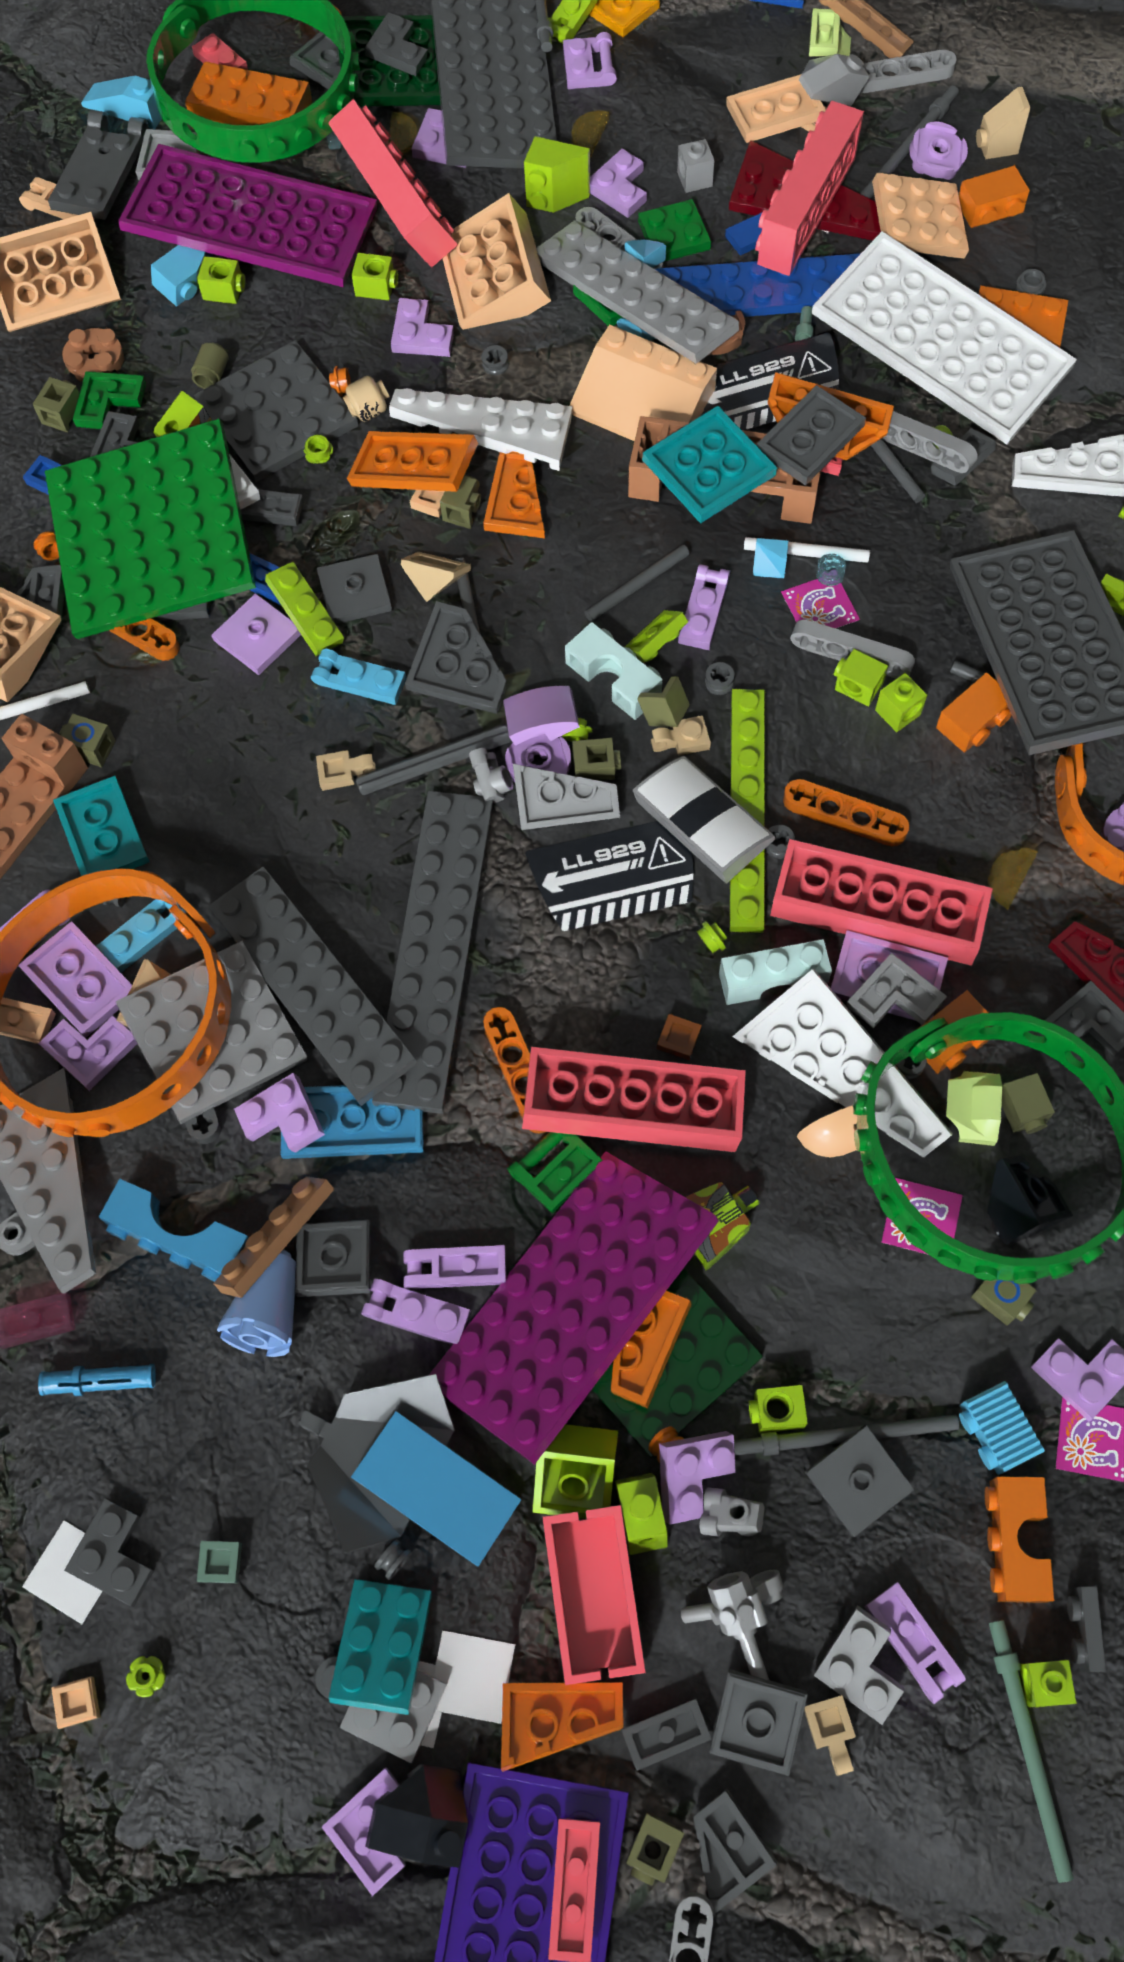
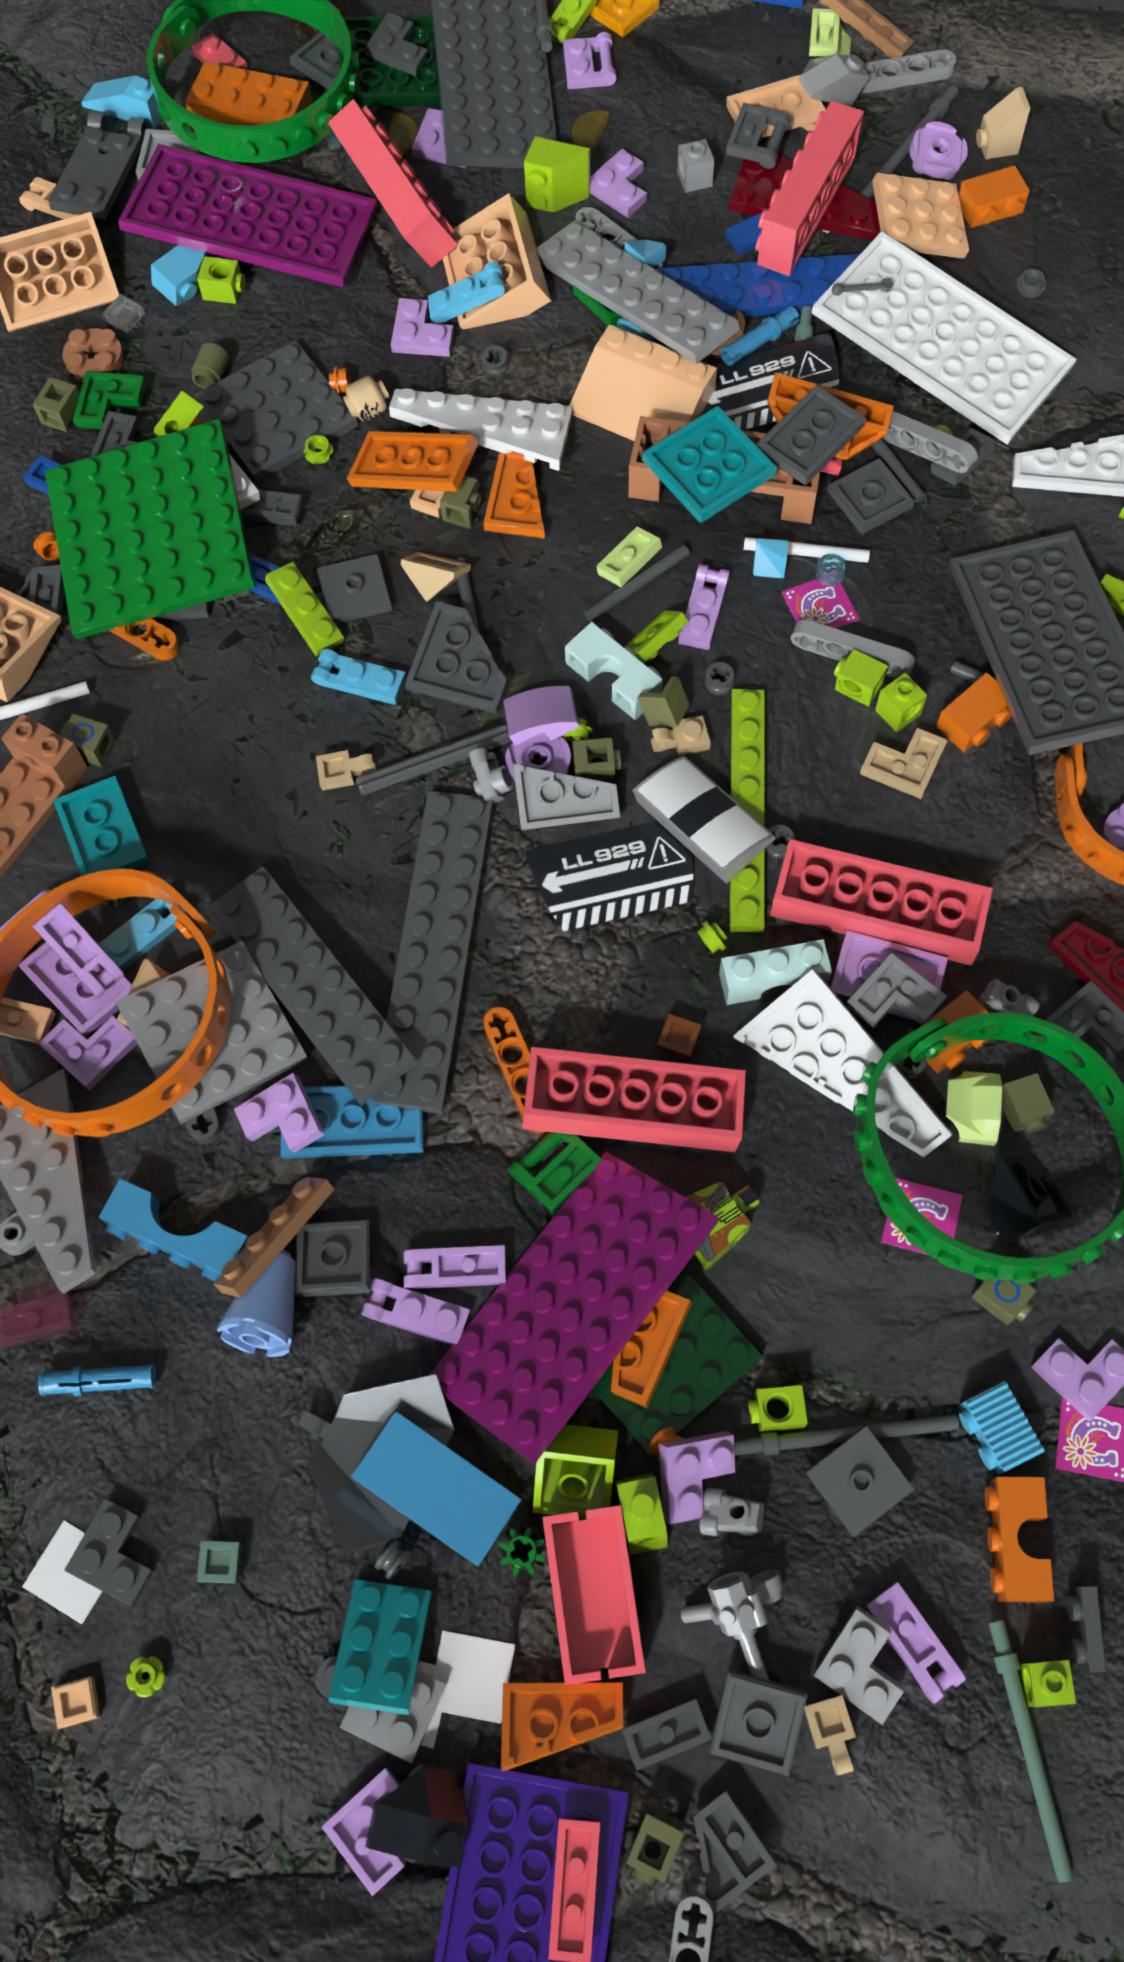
lavender plate [212,594,301,675] -> none
lime brick [352,253,398,300] -> none
green plate [638,199,711,262] -> none
orange beam [783,779,910,846] -> none
light nougat brick [797,1105,857,1158] -> none
orange wing [978,285,1069,348] -> none
clear yellow tile [988,848,1038,910] -> none
none -> lavender plate [31,902,124,998]
none -> clear tile [102,294,145,333]
none -> medium azure plate [428,261,505,324]
none -> green gear [499,1527,546,1577]
none -> yellowish green plate [596,526,662,587]
none -> dark azure pin [720,306,800,366]
none -> dark grey plate [726,102,792,169]
none -> dark grey plate [827,458,915,535]
none -> dark grey hinge [832,278,893,296]
none -> tan plate [860,728,948,799]
none -> light grey plate [979,979,1040,1016]

